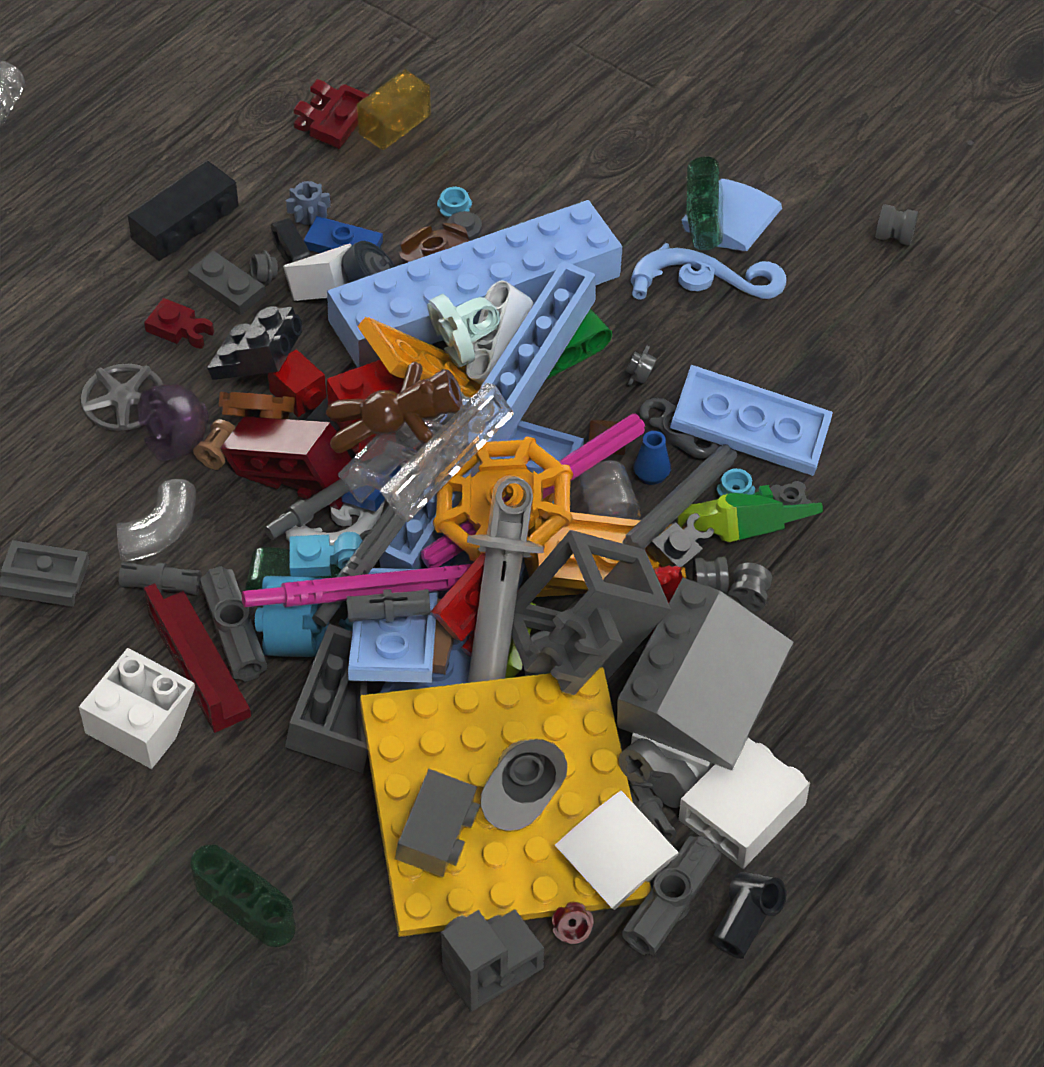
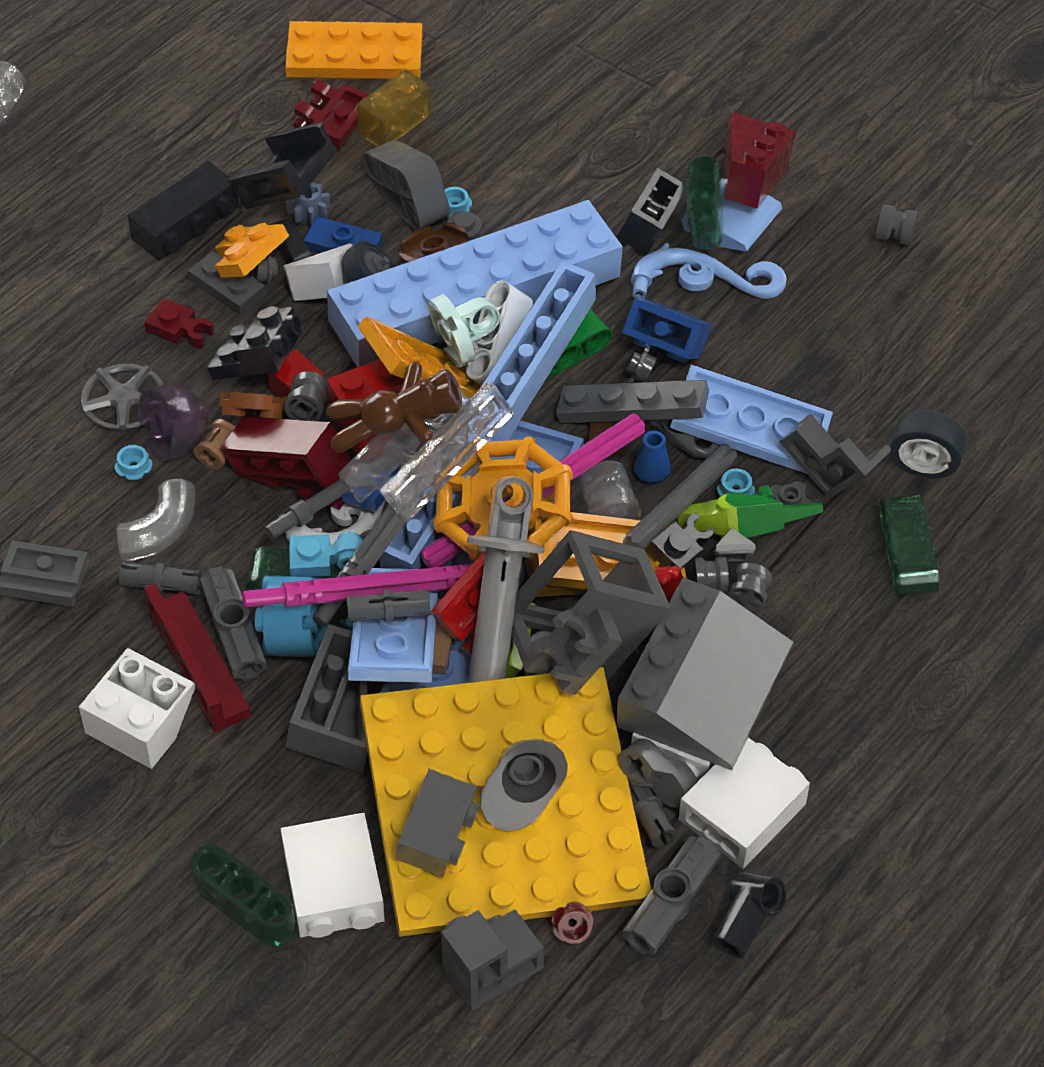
white slope [555,791,680,910] -> none
none -> medium azure plate [114,445,153,480]
none -> light orange plate [214,223,289,278]
none -> black panel [229,123,337,209]
none -> white brick [281,813,385,938]
none -> light orange plate [285,21,423,79]
none -> dark grey wheel [285,371,328,421]
none -> dark grey beam [362,139,450,230]
none -> dark grey plate [556,380,709,423]
none -> black brick [617,168,688,255]
none -> blue brick [622,298,713,363]
none -> light grey slope [712,528,756,562]
none -> dark red wedge [723,112,796,209]
none -> dark grey panel [779,414,892,499]
none -> clear green beam [879,495,939,595]
none -> black wheel [890,410,966,479]

